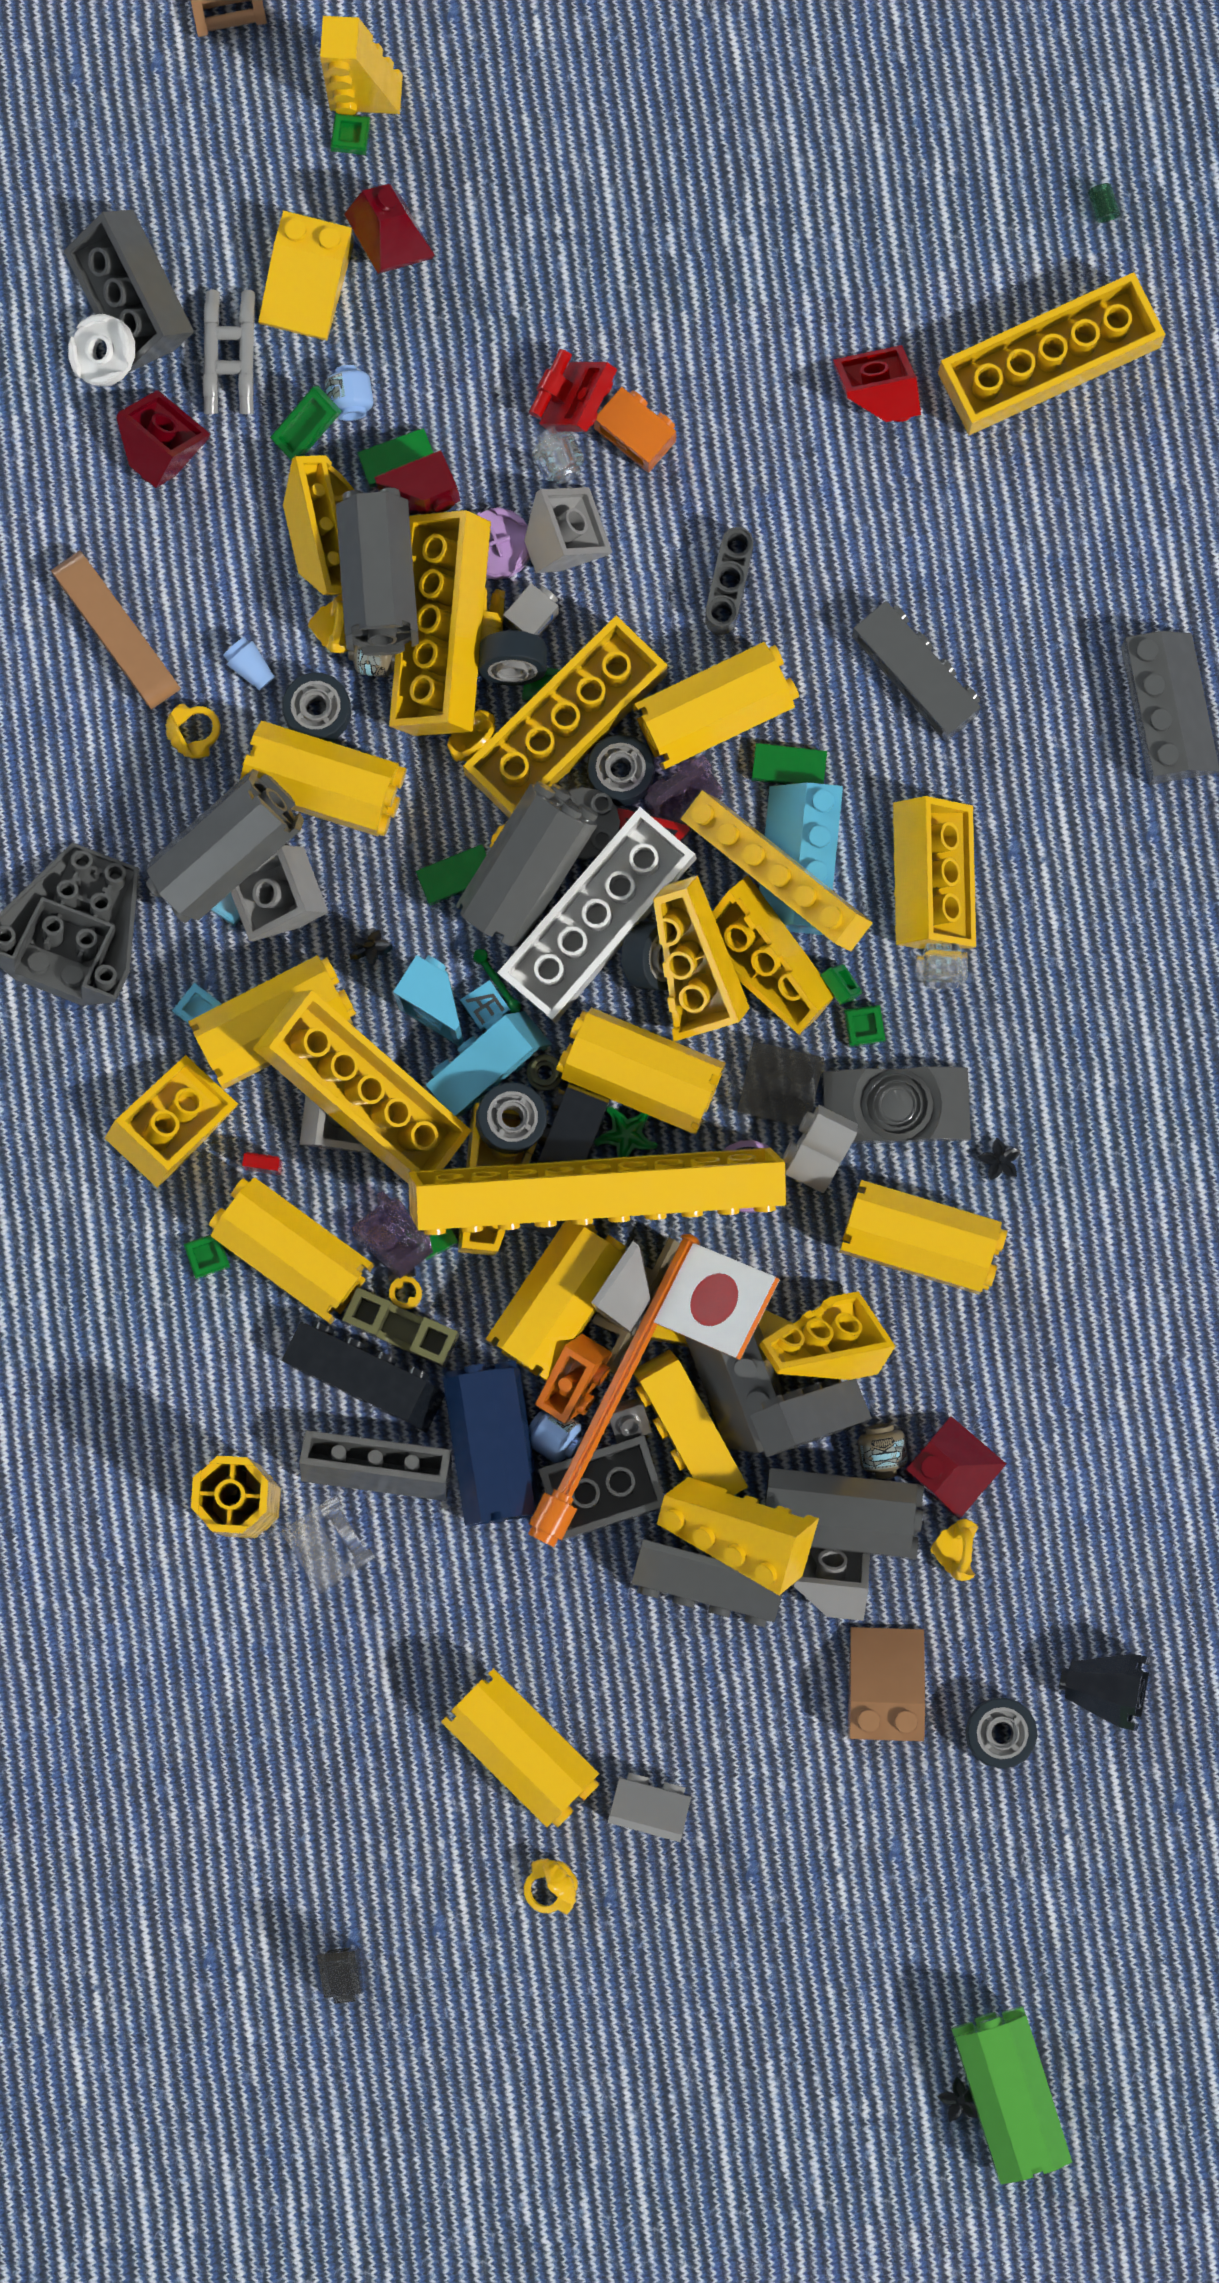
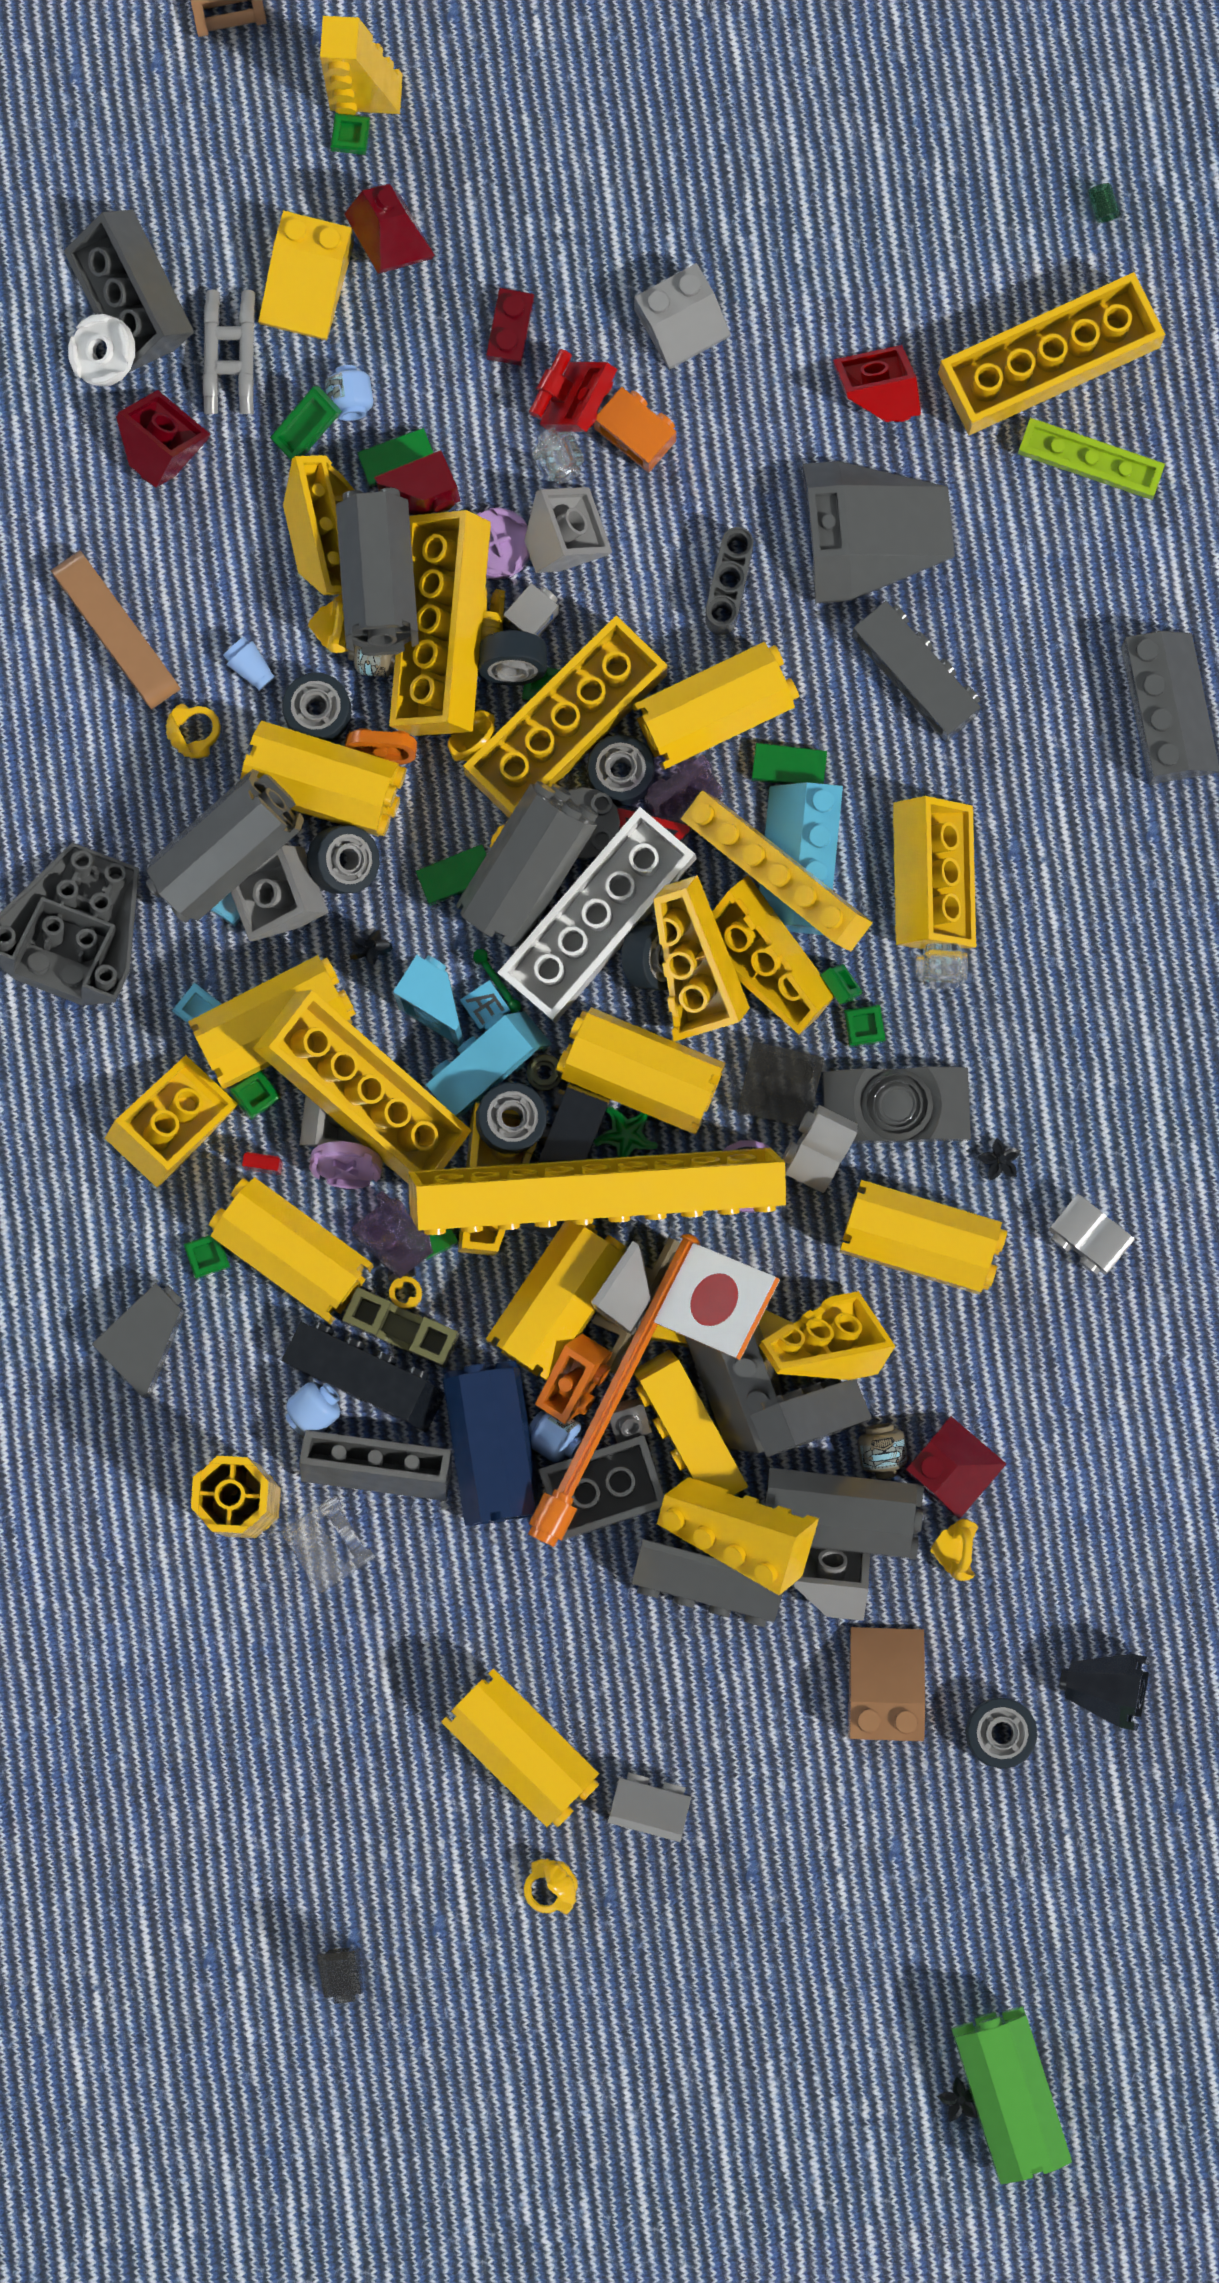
none -> dark grey slope [92,1283,185,1399]
none -> green tile [229,1071,281,1120]
none -> light blue head [285,1382,340,1436]
none -> wheel [307,825,380,894]
none -> lavender tile [309,1141,383,1189]
none -> orange plate [345,728,417,764]
none -> dark red plate [486,288,535,366]
none -> light grey slope [634,263,731,370]
none -> dark grey wedge [803,461,955,604]
none -> lime plate [1018,417,1165,500]
none -> light grey brick [1049,1194,1135,1275]

